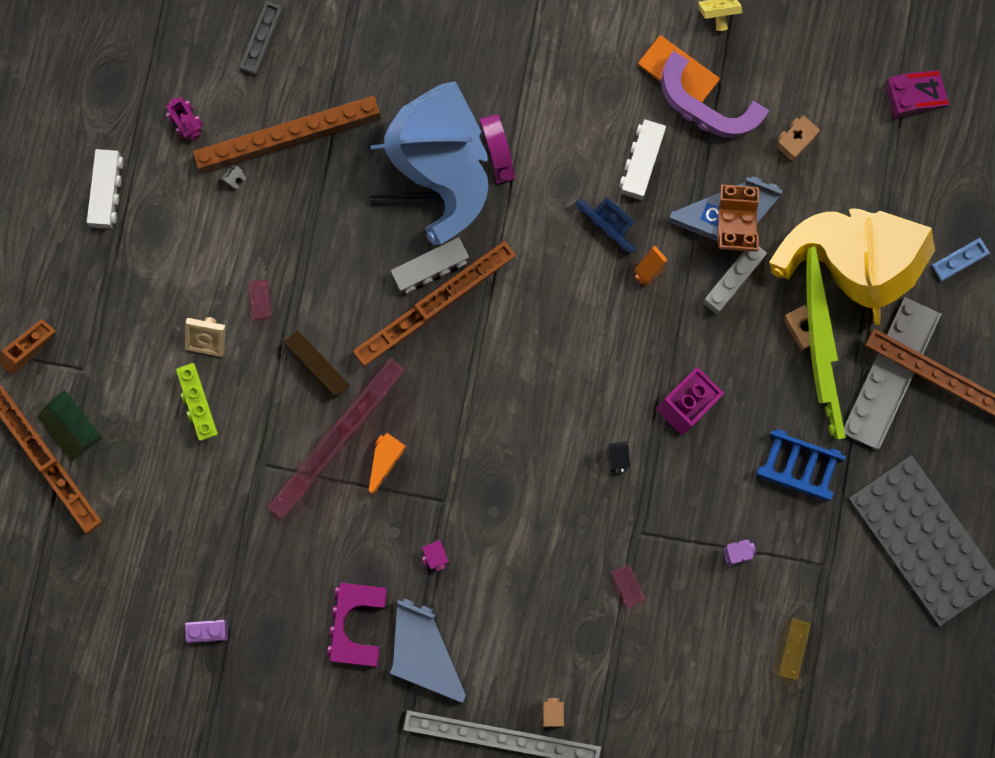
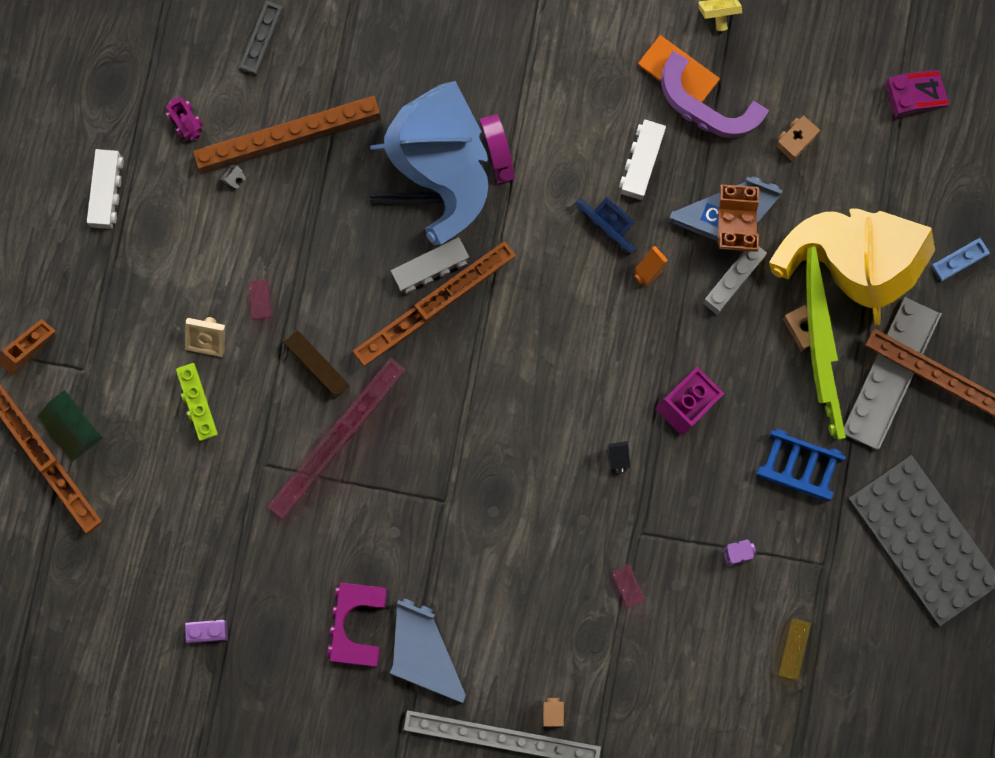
orange slope [369,433,406,495] -> none
magenta brick [422,540,449,572] -> none

